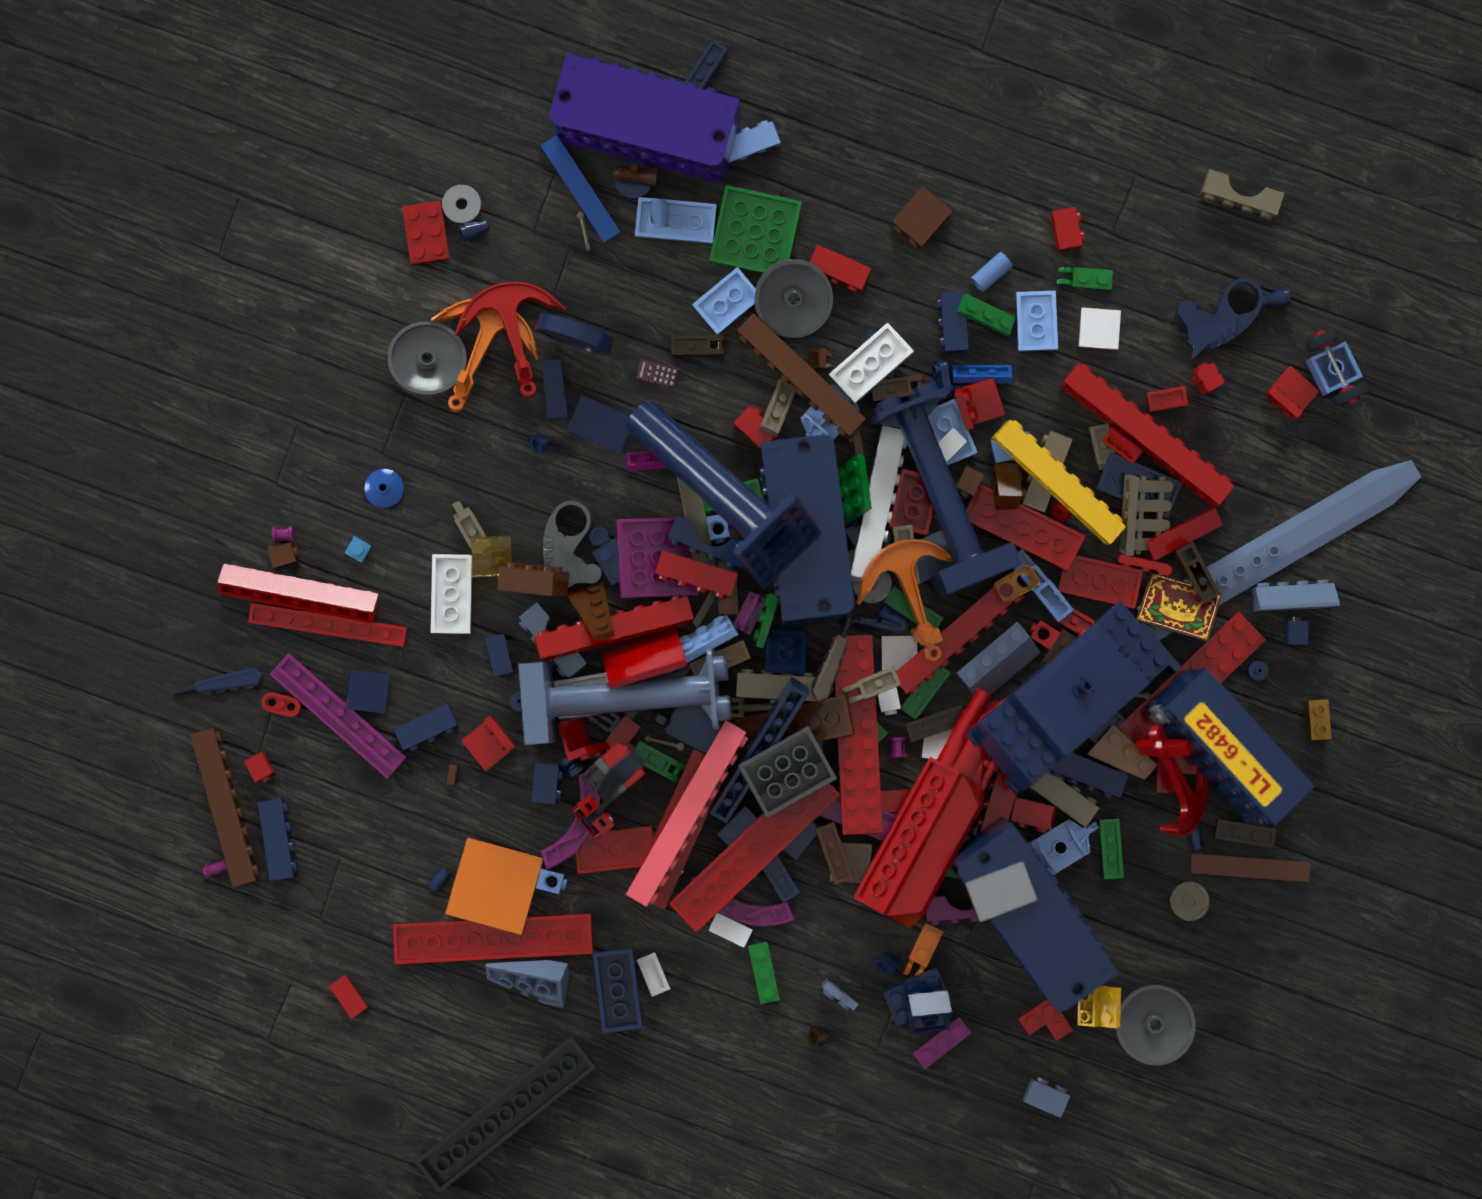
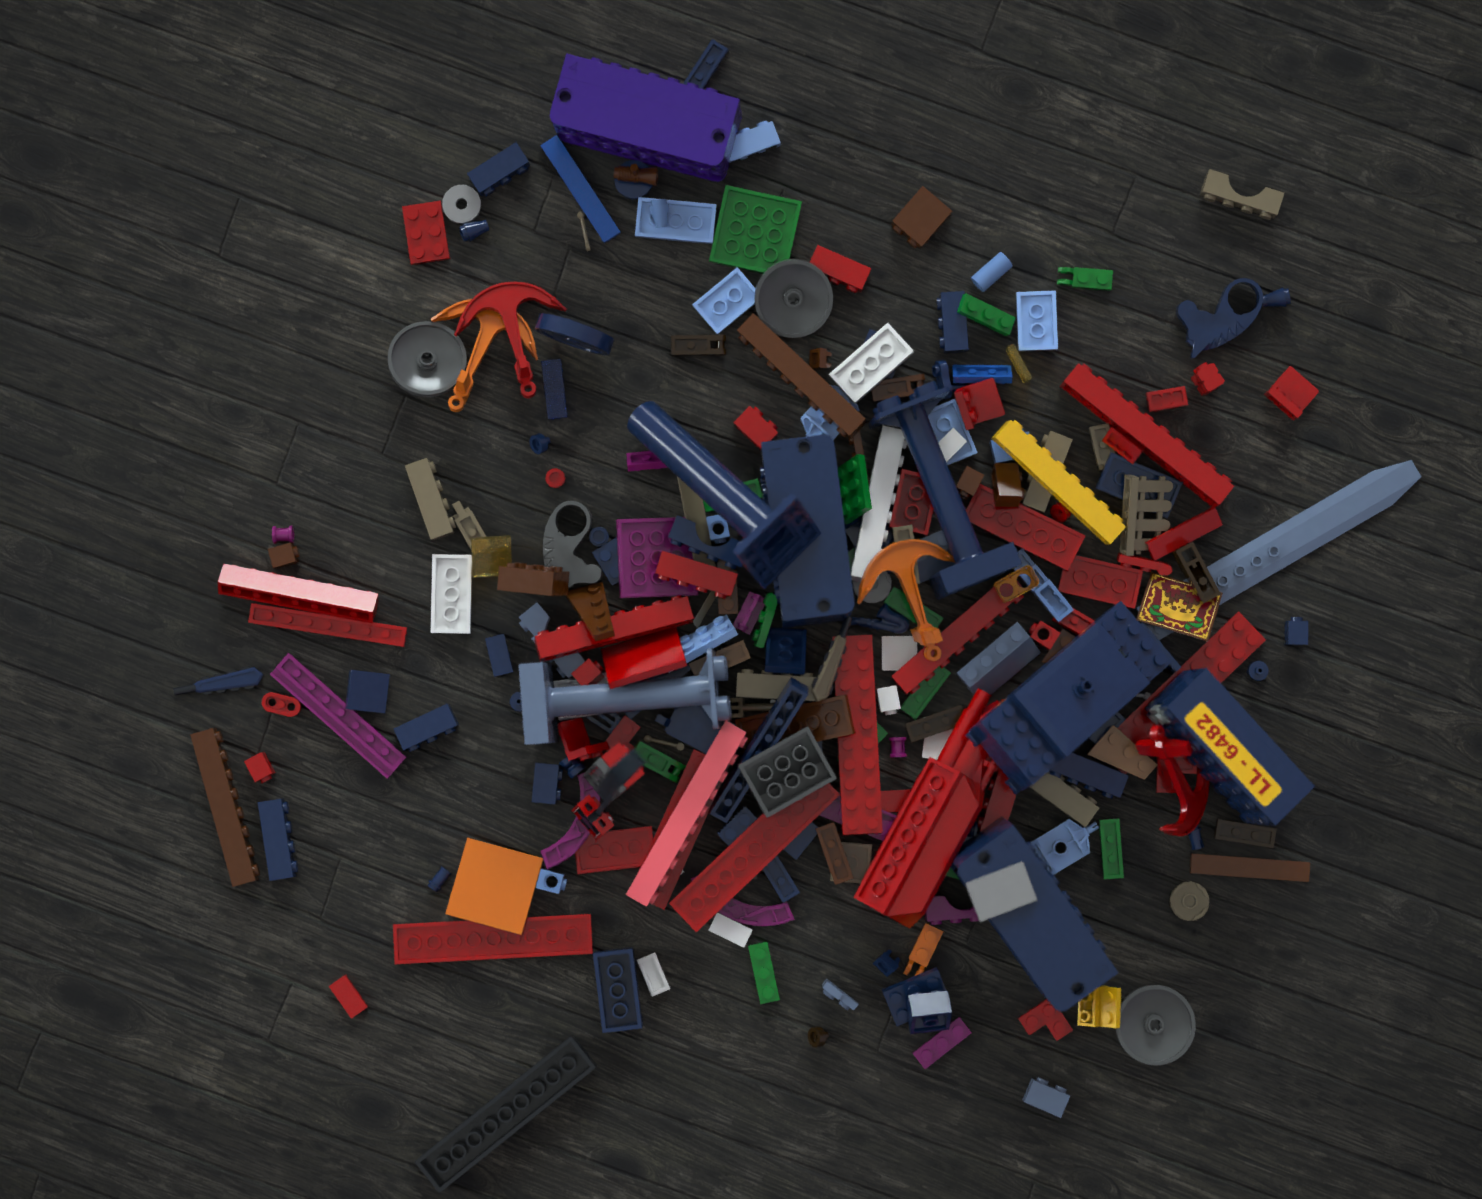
magenta pin [202,859,228,879] -> none
dark azure plate [345,536,372,563] -> none
blue dish [365,469,404,508] -> none
reddish brown tile [447,764,459,785] -> none
red bracket [462,716,517,771] -> none
sand blue wedge [485,960,569,1008] -> none
clear blue tile [566,395,630,454] -> none
tile [636,359,679,388] -> none
dark tan tile [759,378,796,437] -> none
dark tan hinge [843,666,901,705] -> none
red brick [1011,798,1057,833] -> none
red brick [1050,207,1085,253] -> none
white tile [1078,308,1121,350] -> none
sand blue slope [1252,580,1340,612] -> none
pearl gold brick [1304,699,1332,740] -> none
brick [1305,328,1368,407] -> none
none -> dark tan brick [405,458,456,541]
none -> dark blue brick [467,142,530,197]
none -> red tile [545,468,566,488]
none -> red brick [571,658,605,685]
none -> clear yellow tile [1006,343,1032,384]

